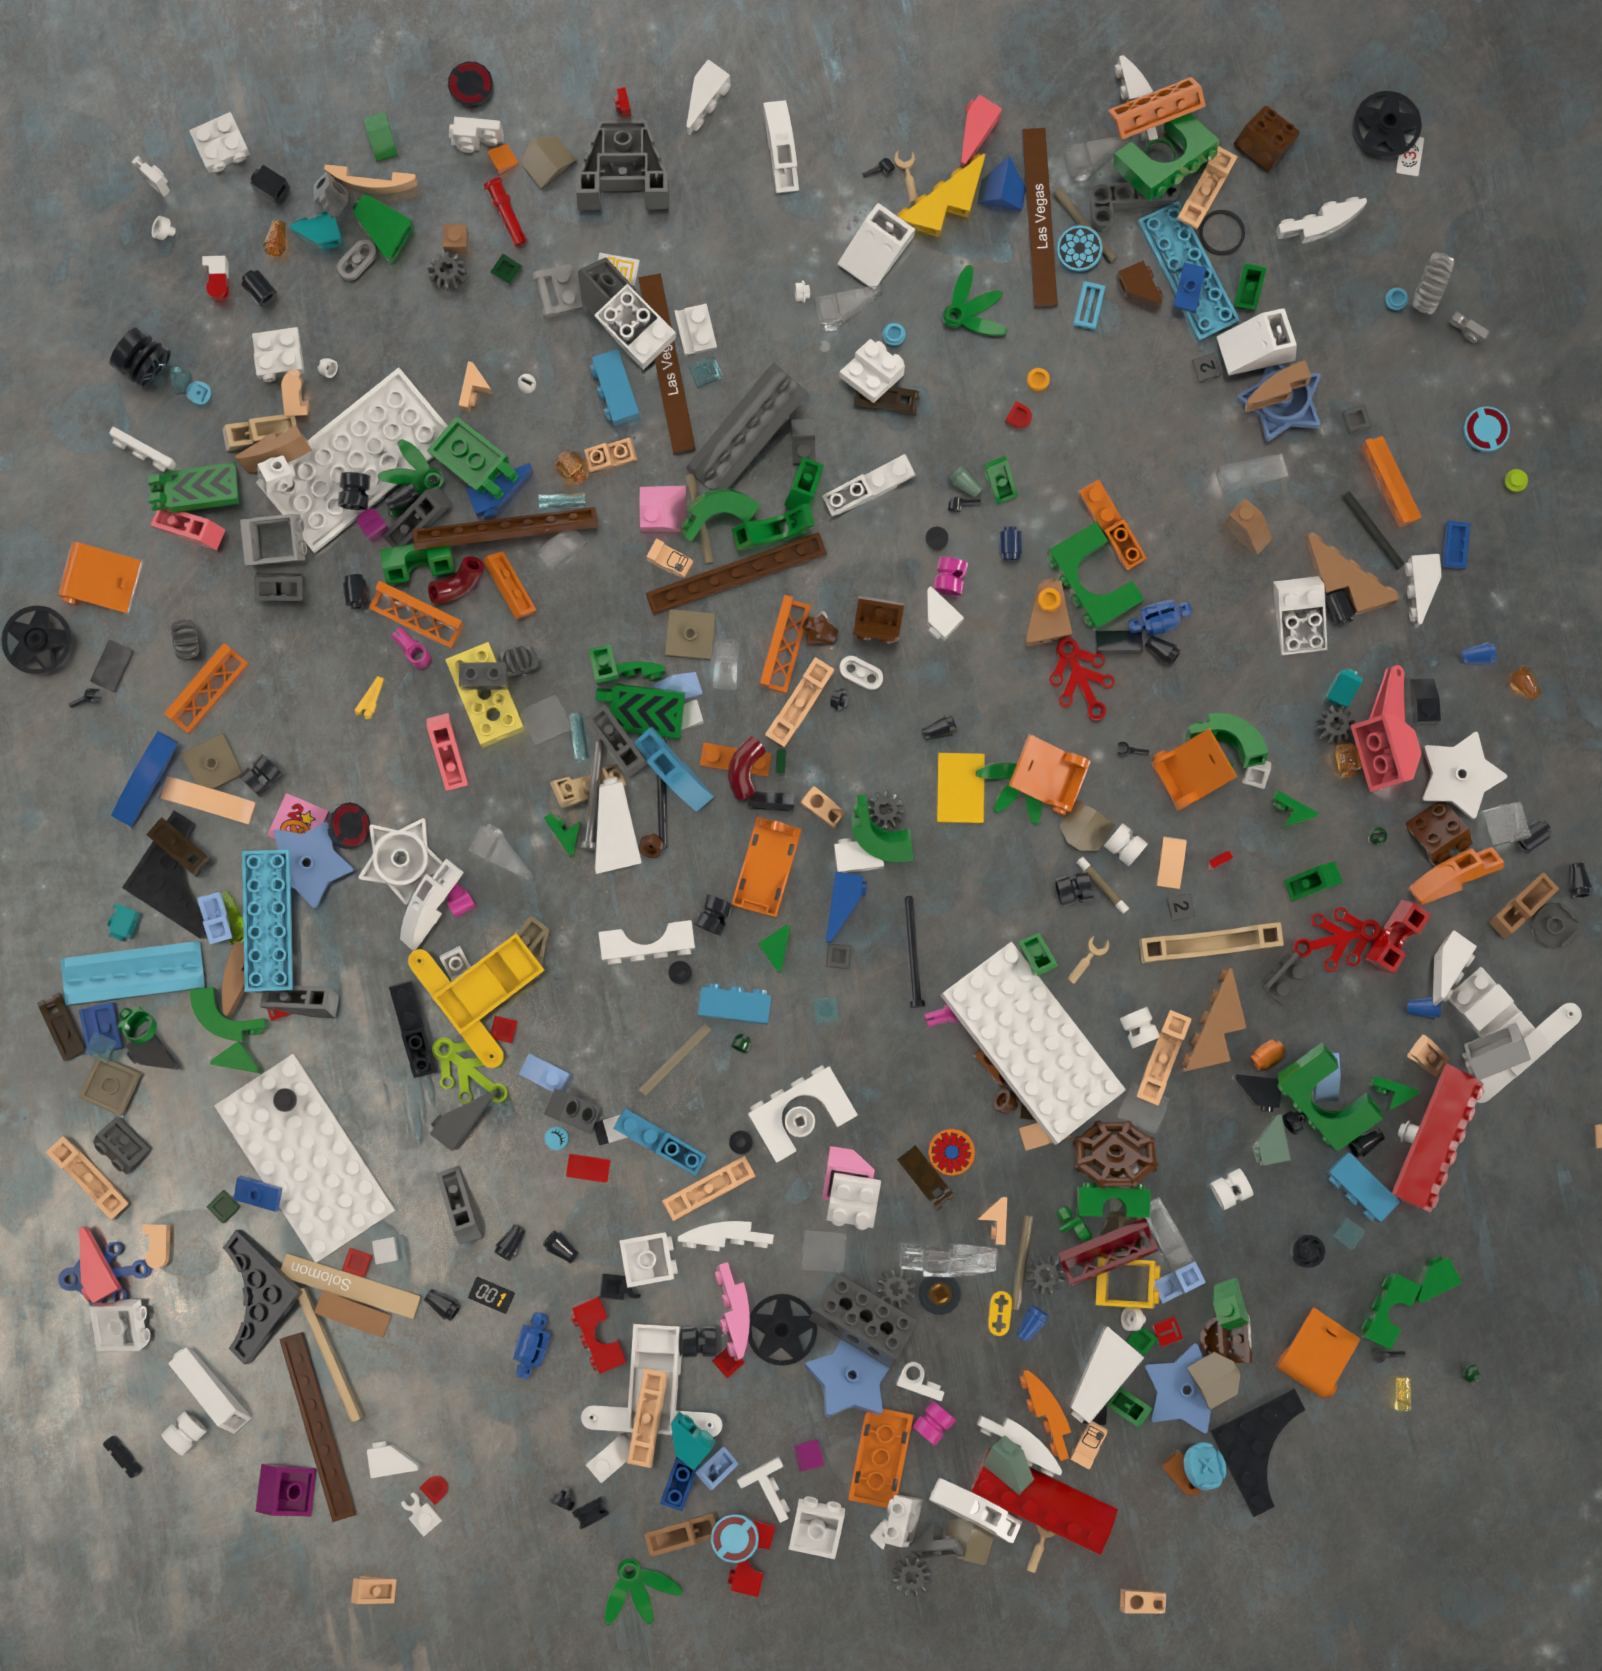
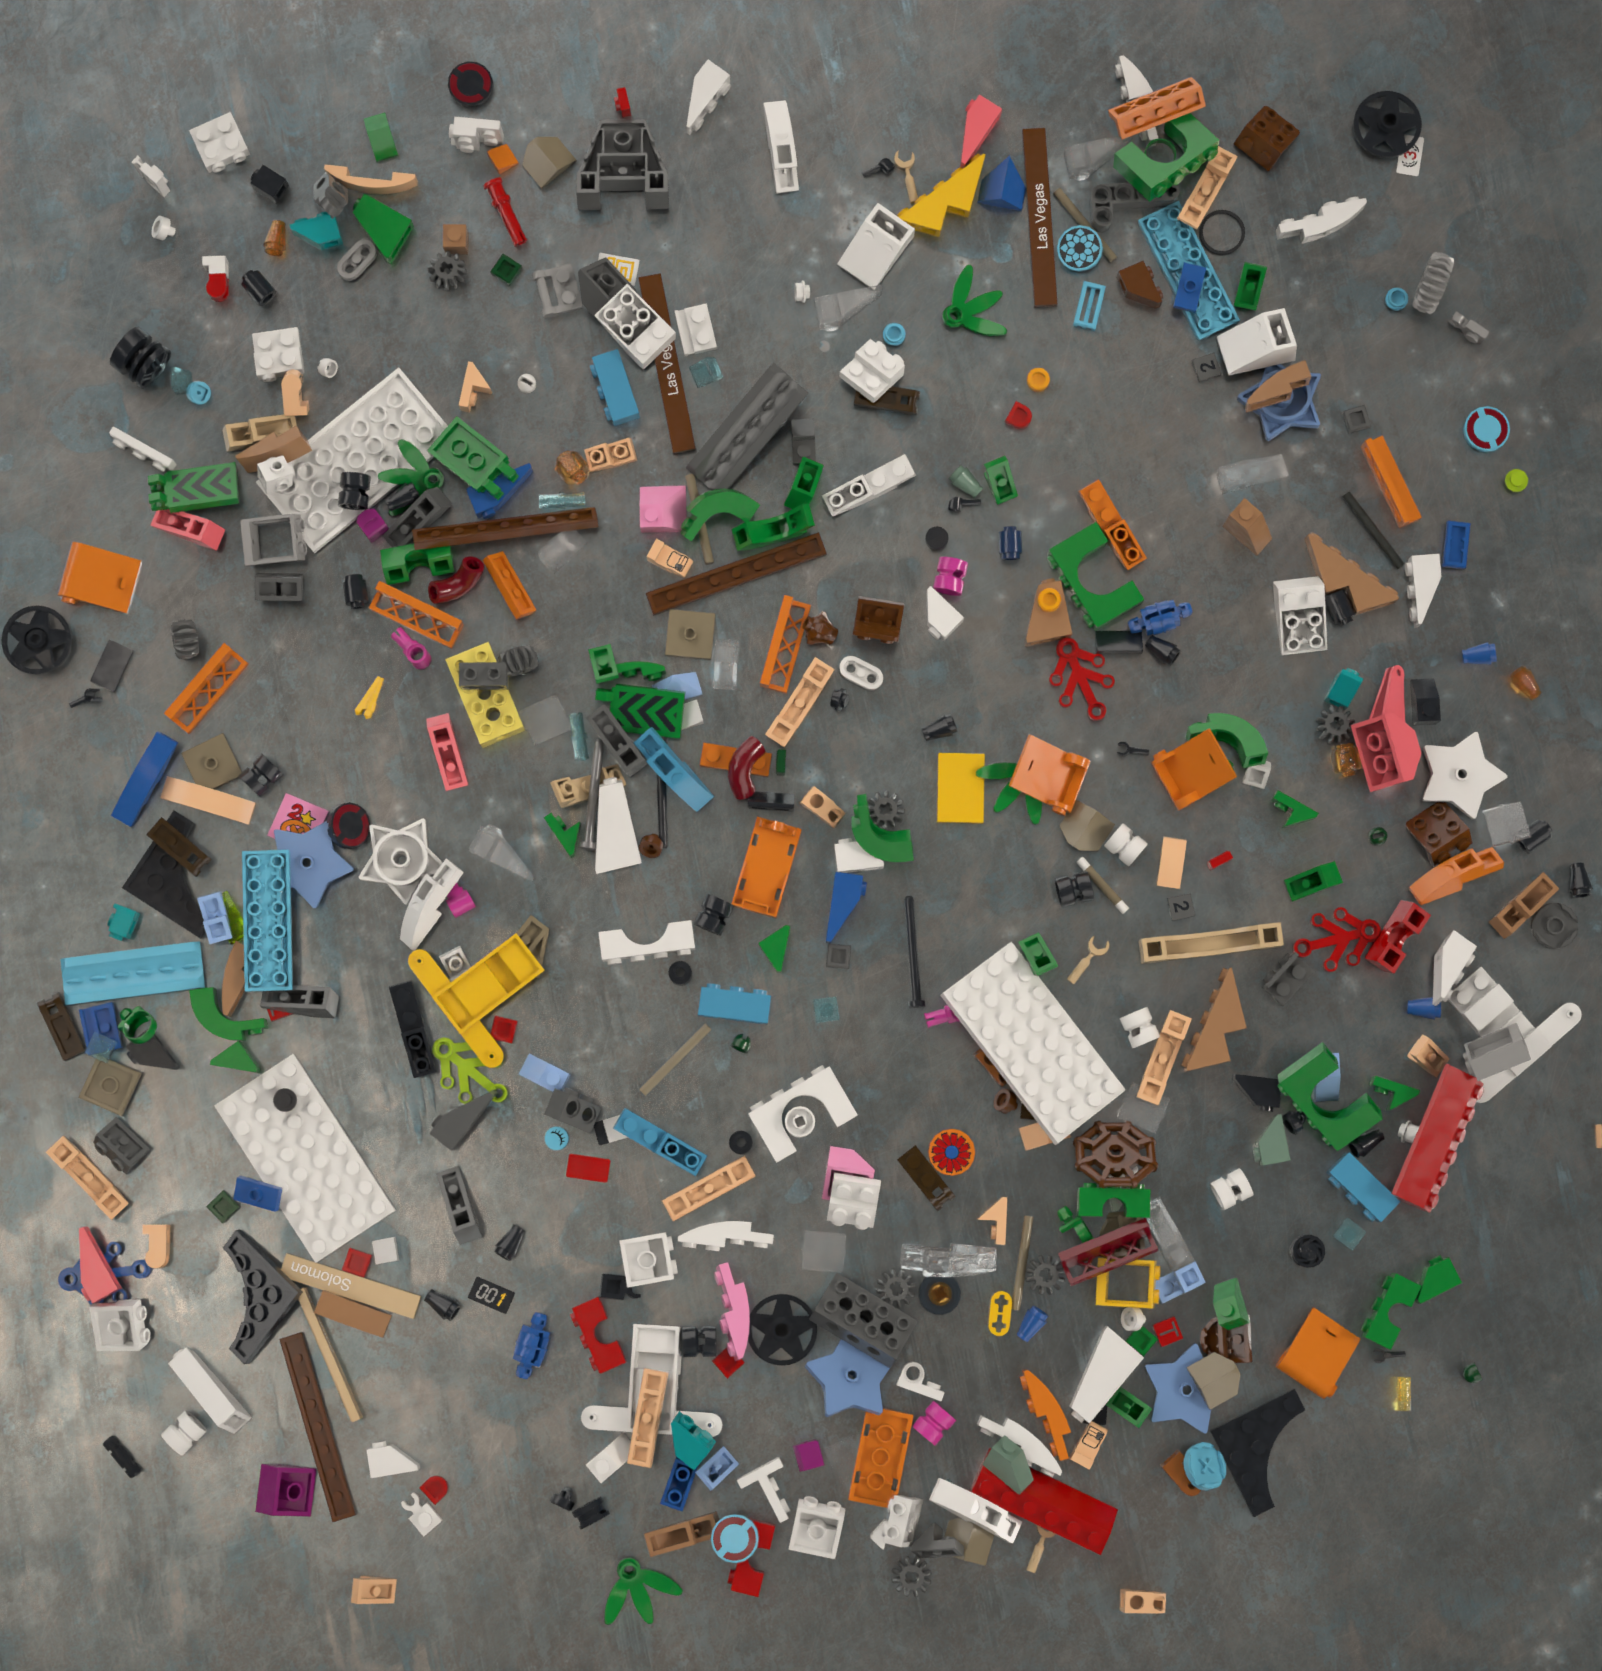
black cone [543,1230,579,1263] -> none
orange brick [1250,1039,1286,1072] -> none

